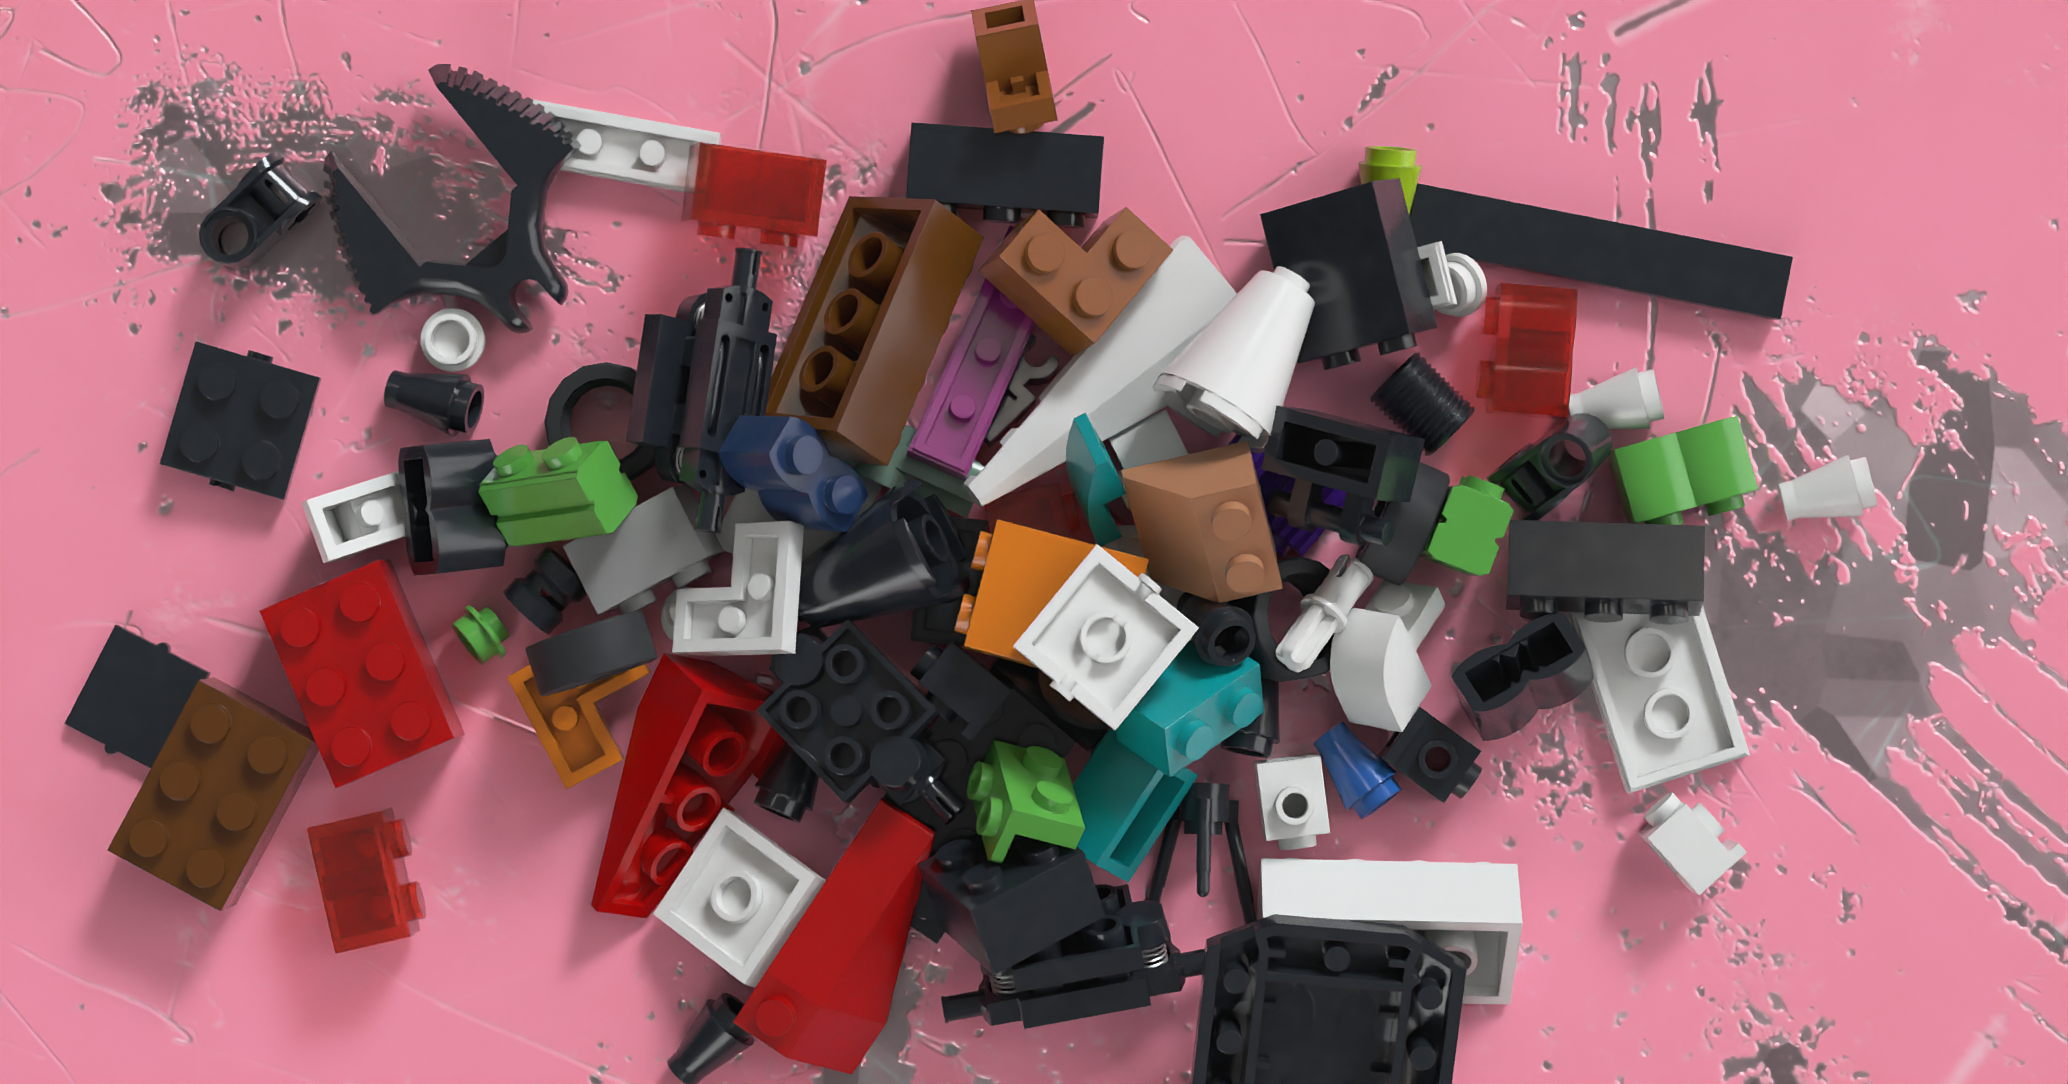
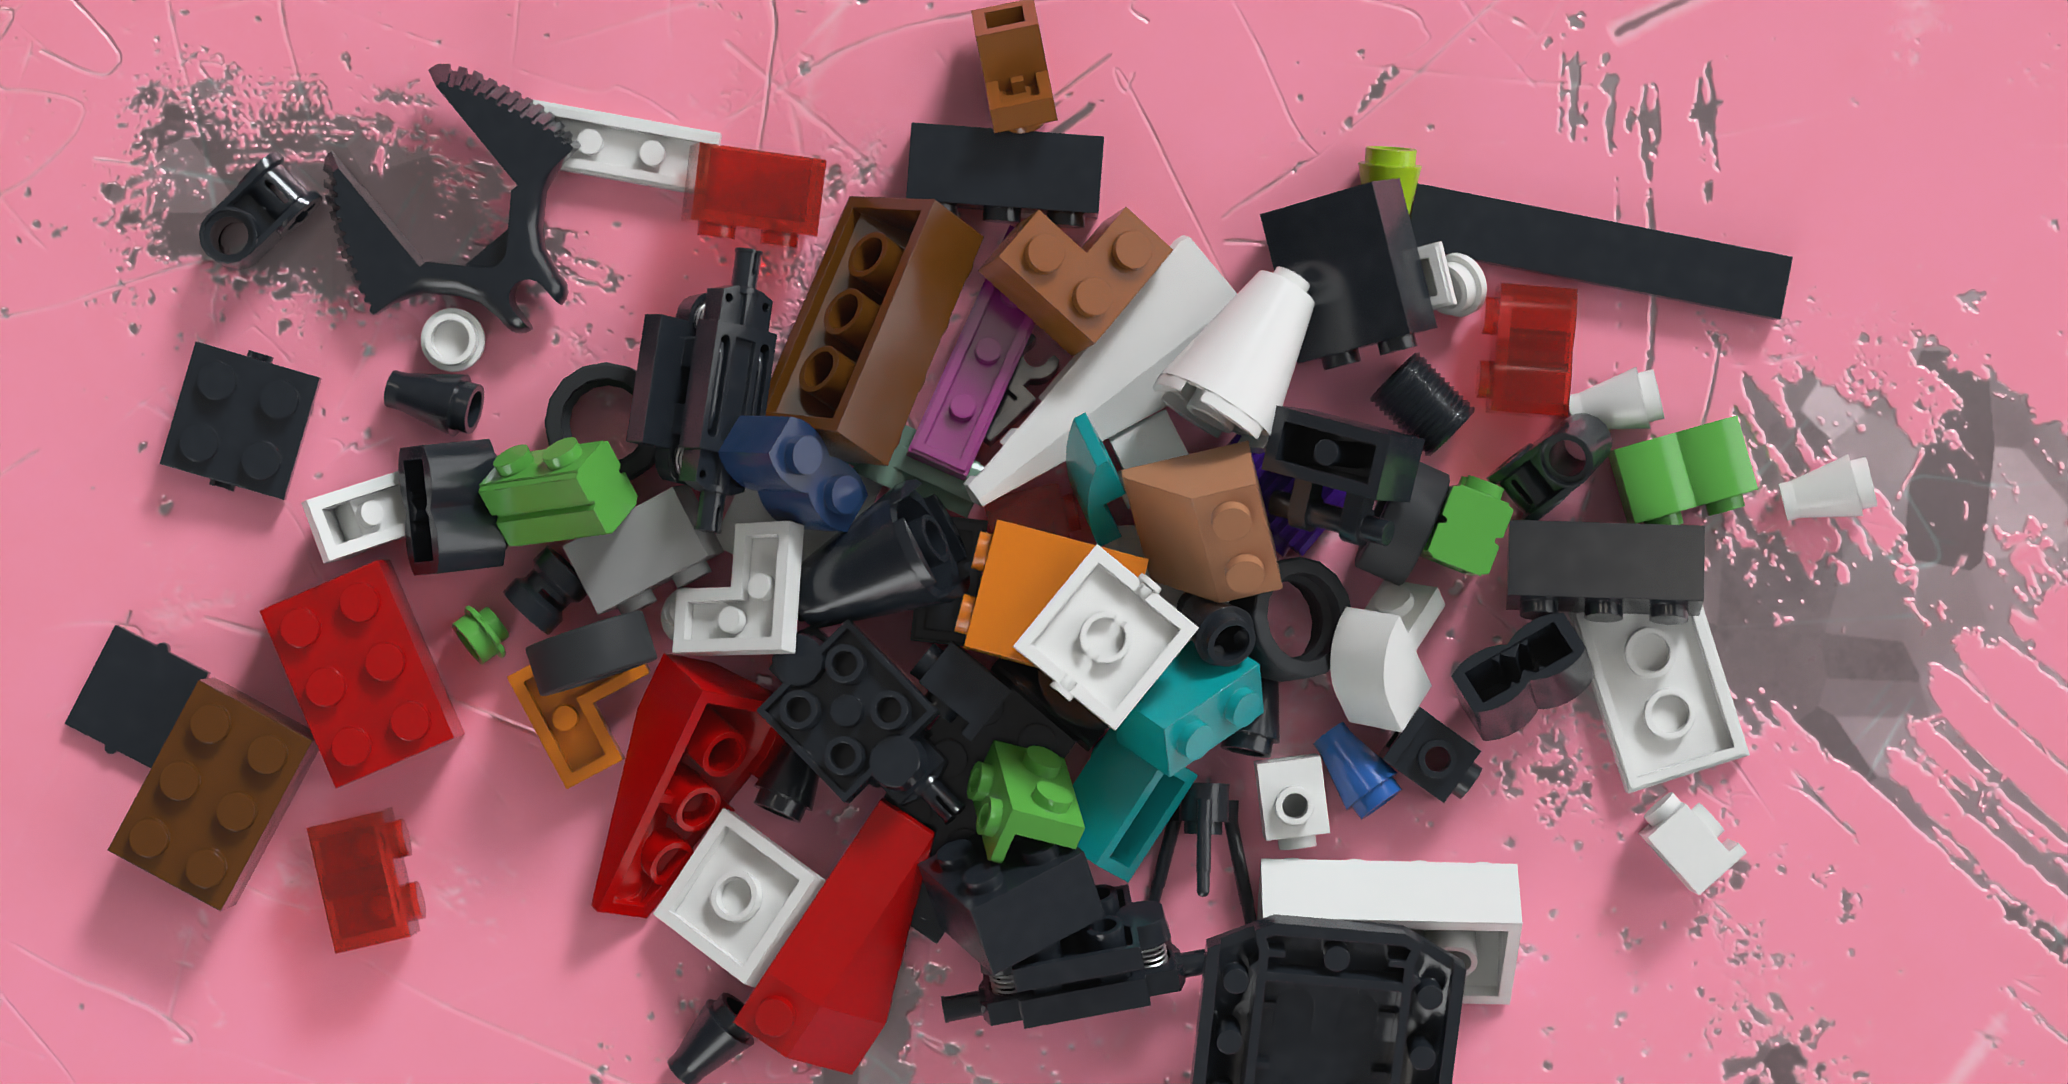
white axle [1276,554,1373,673] -> none

